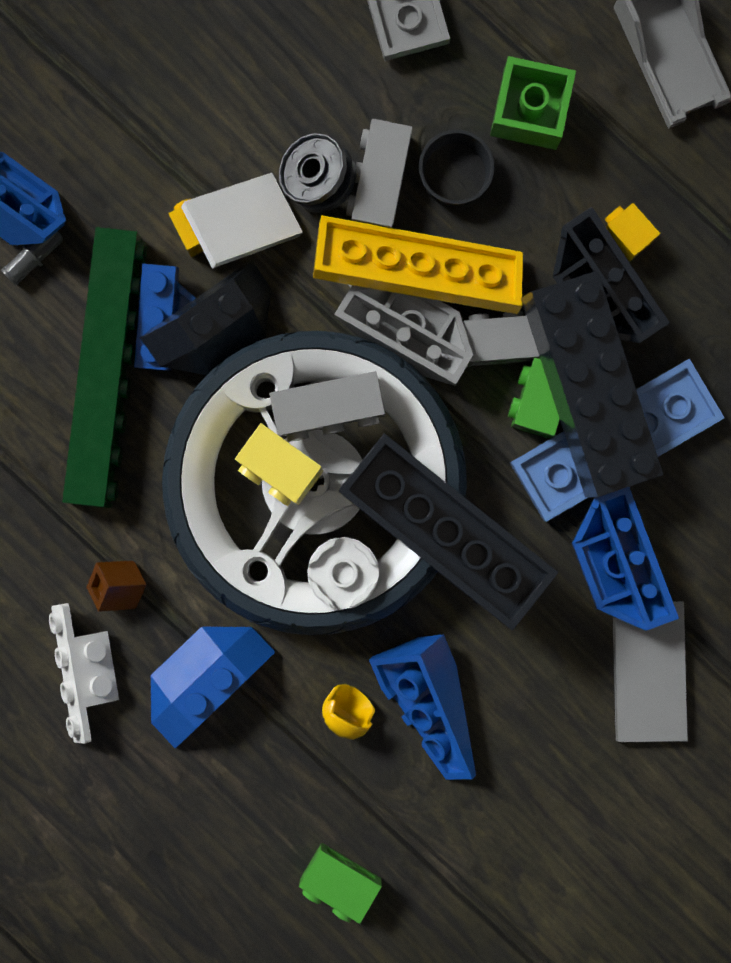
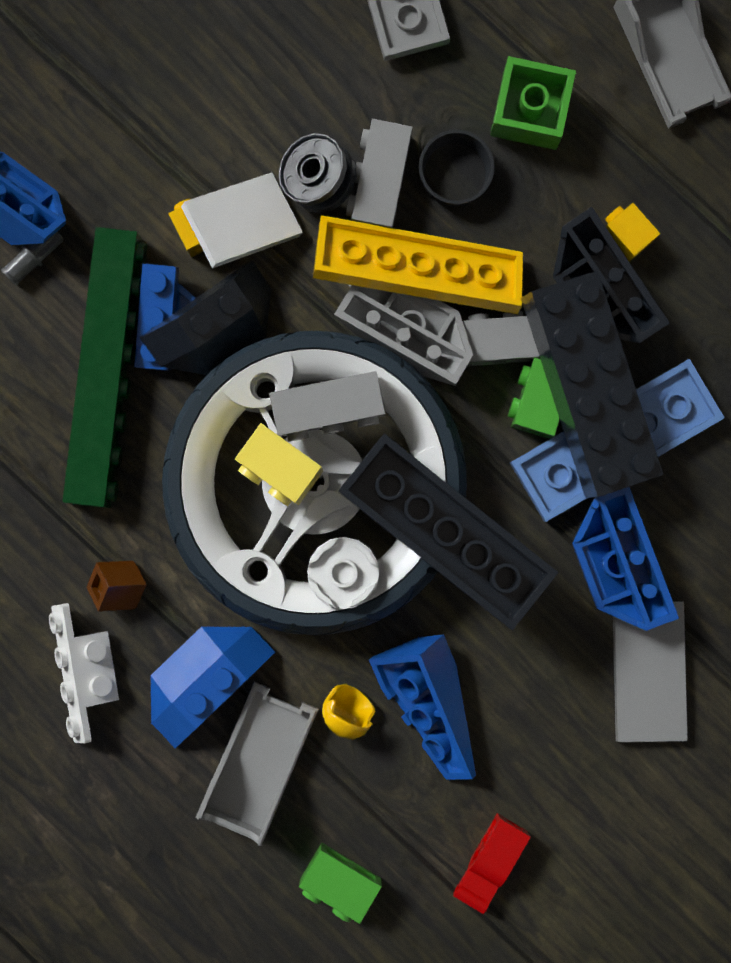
none -> light grey piece [196,681,319,846]
none -> red piece [453,813,531,914]

